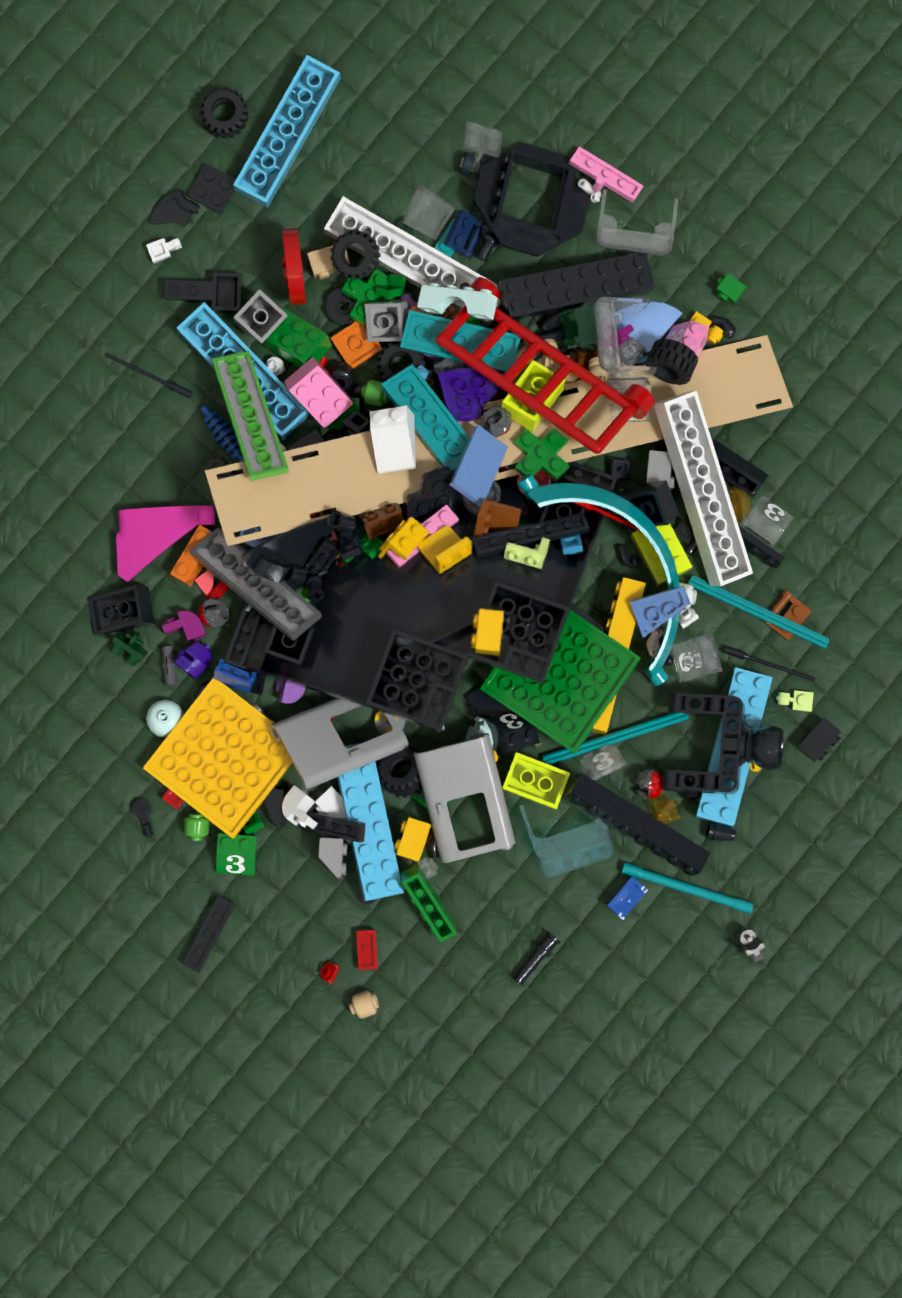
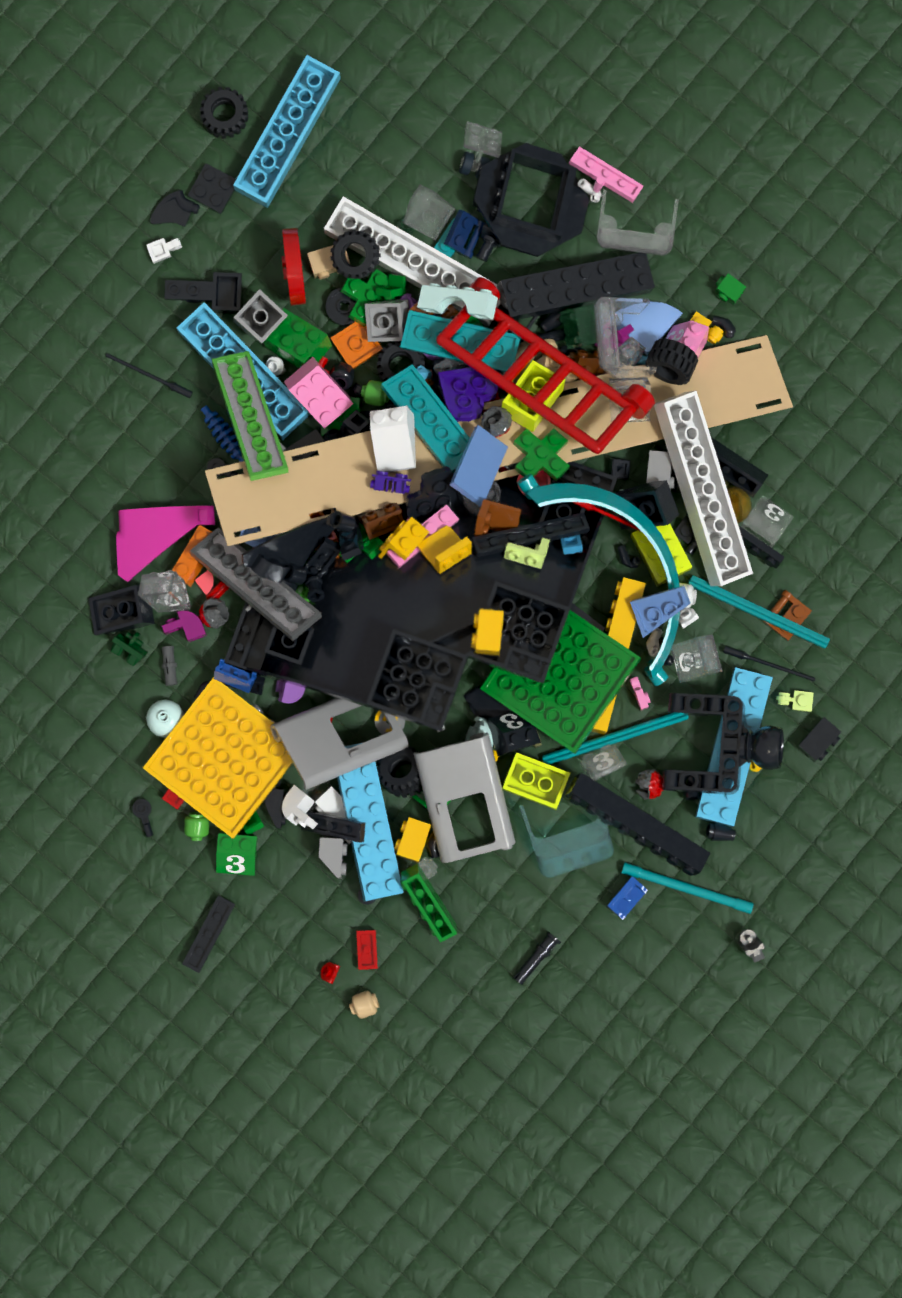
dark purple helmet [173,641,213,680] -> none
tan wheel [588,357,607,382] -> none
clear yellow rock [654,798,681,825] -> none
none -> clear slope [138,570,191,613]
none -> dark purple hinge [370,471,411,494]
none -> bright pink plate [630,677,651,711]

